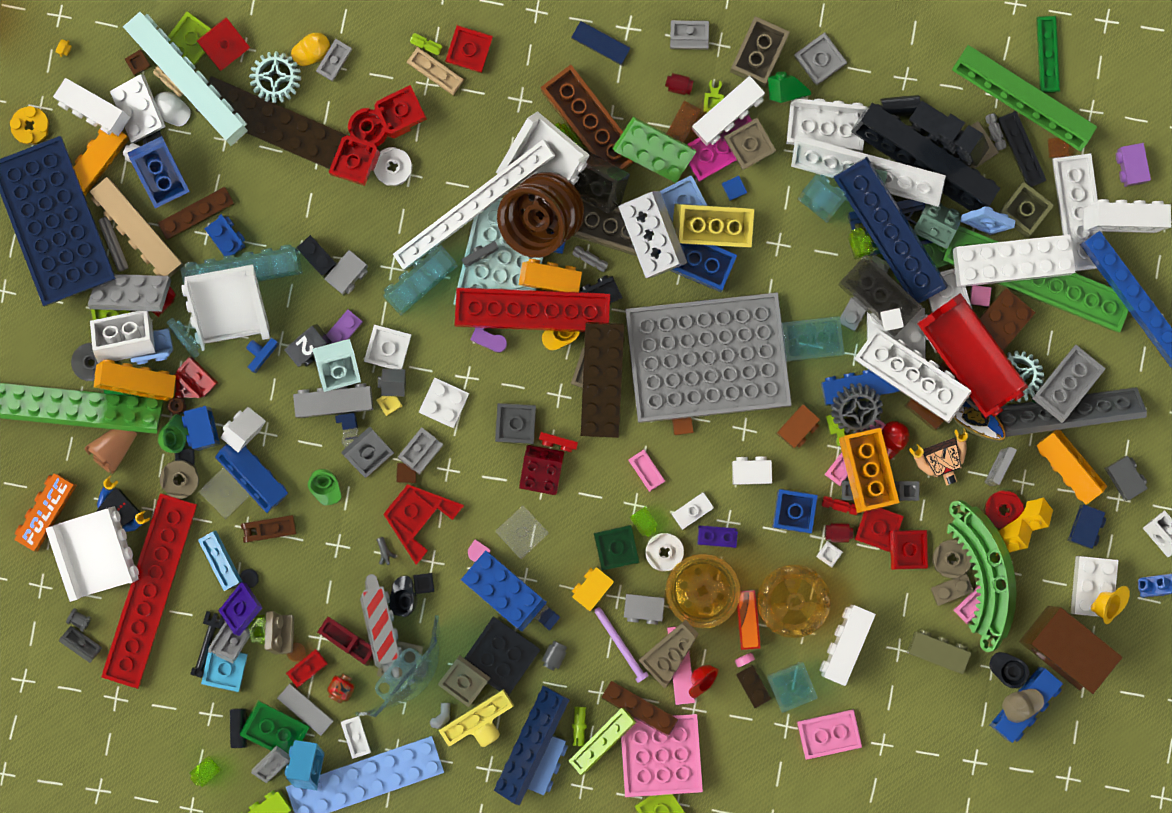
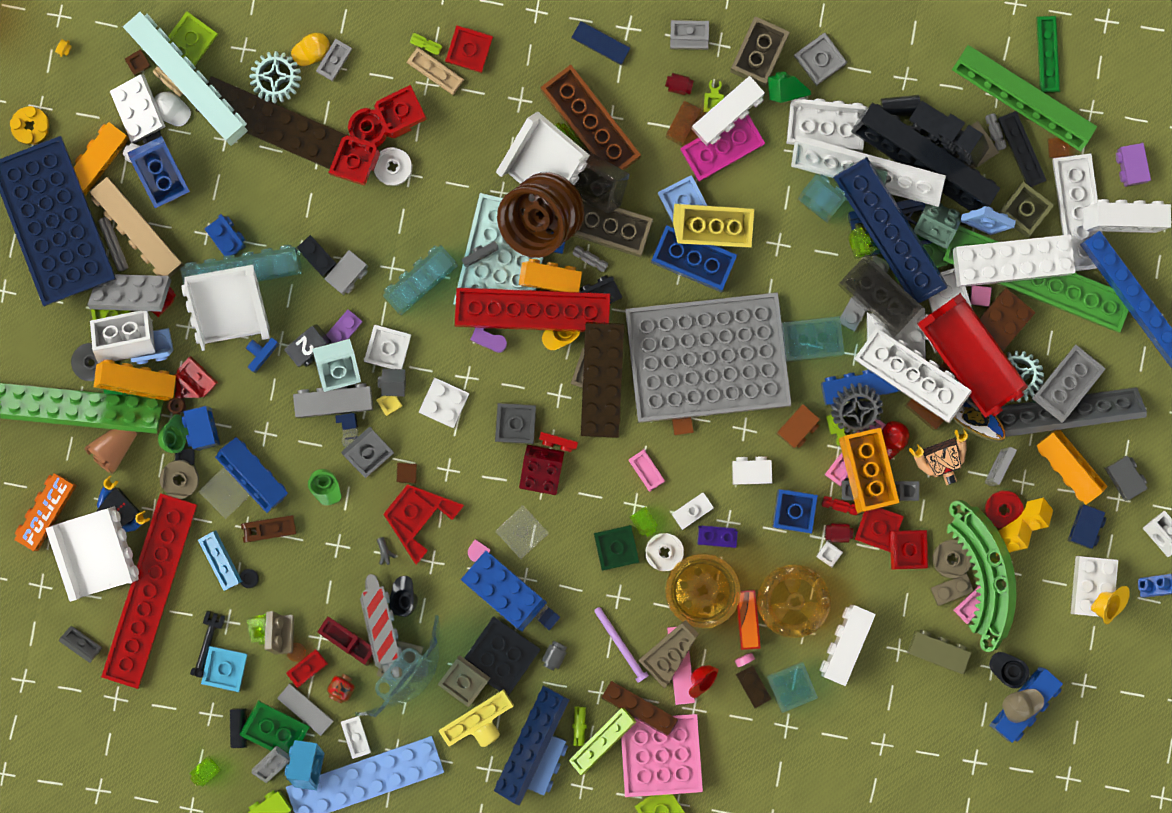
white brick [53,78,131,136] -> none
dark grey bush [66,608,92,632] -> none
reddish brown plate [158,187,234,240] -> none
clear light blue plate [167,317,200,359] -> none
red plate [196,17,250,71] -> none
light grey plate [208,621,252,664] -> none
dark purple plate [218,582,263,636] -> none
white brick [221,407,266,452] -> none
white plate [393,140,555,270] -> none
light grey plate [398,427,443,475] -> none
black tile [413,573,435,594] -> none
light grey arm [430,703,450,729] -> none
yellow brick [572,567,614,611] -> none
bright green plate [613,117,697,183] -> none
brick [618,191,687,278] -> none
light grey brick [624,594,665,625] -> none
blue tile [721,176,747,201] -> none
dark tan plate [724,118,776,170] -> none
bright pink tile [797,709,862,760] -> none
white tile [880,308,904,332] -> none
reddish brown piece [1019,606,1123,694] -> none

